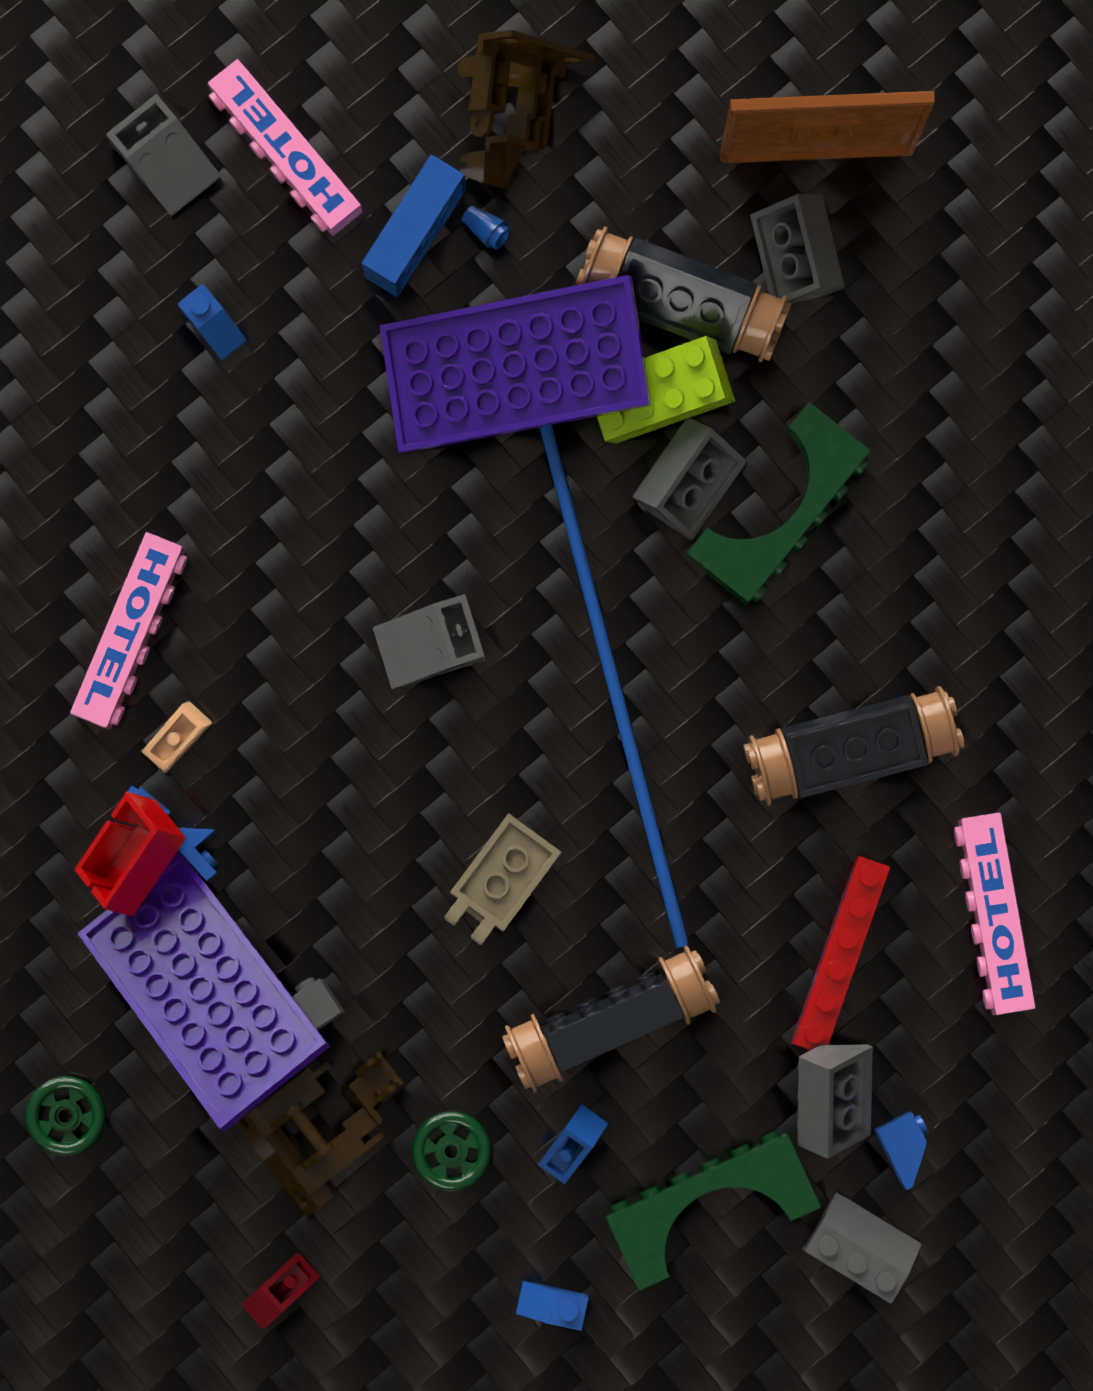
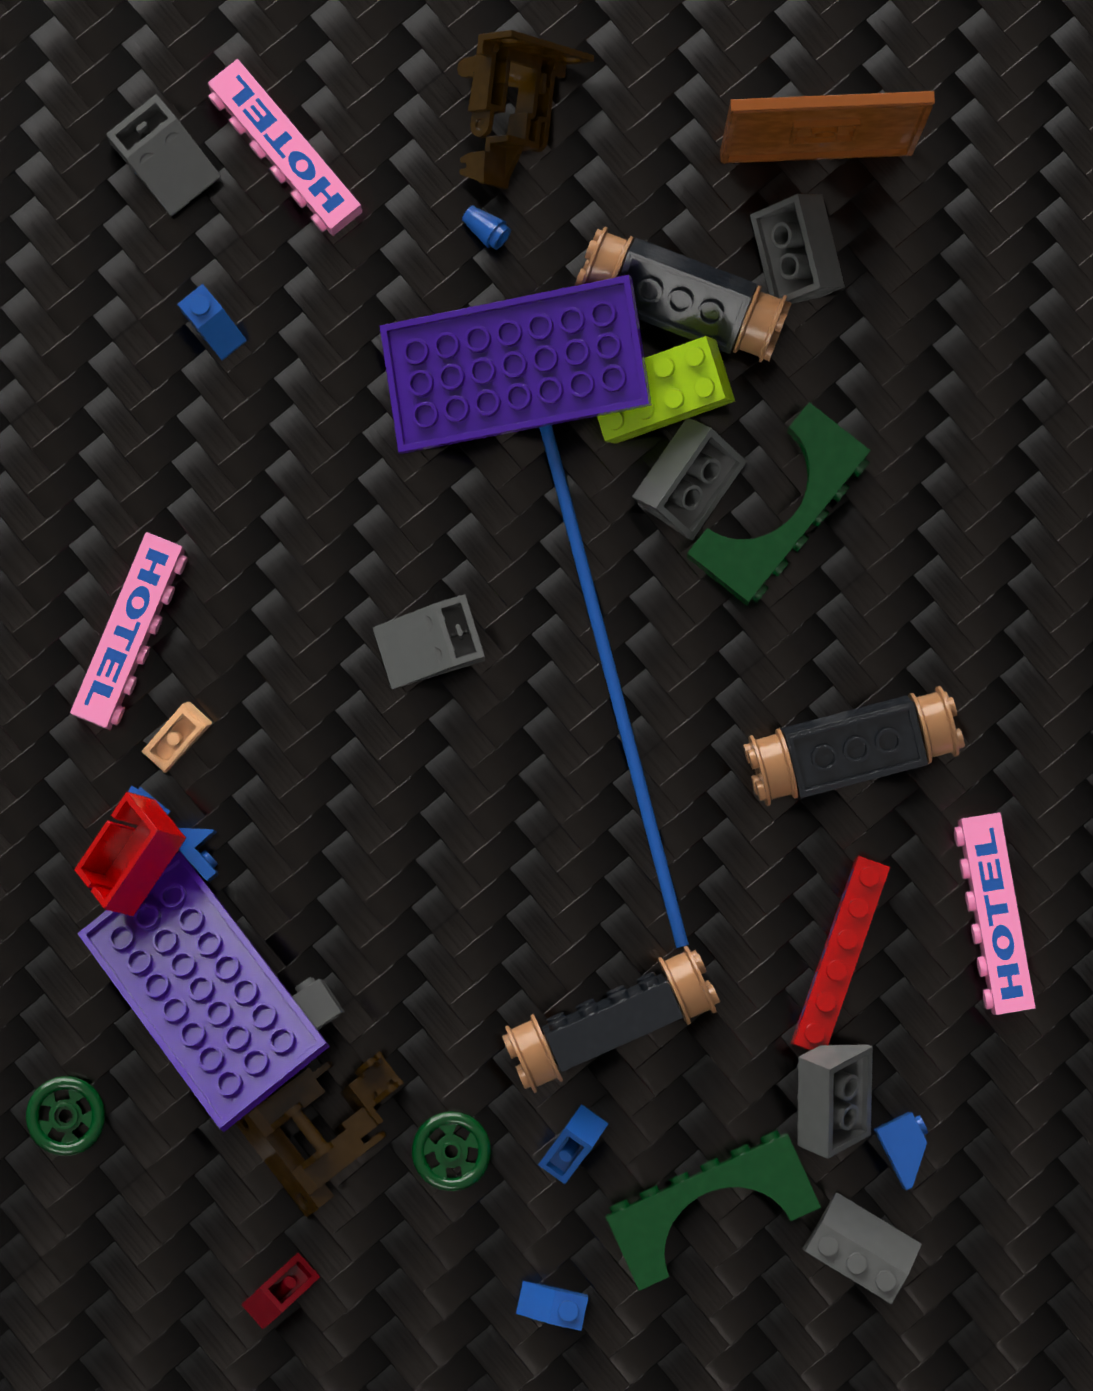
blue brick [362,154,466,298] -> none
dark tan tile [444,813,561,945] -> none

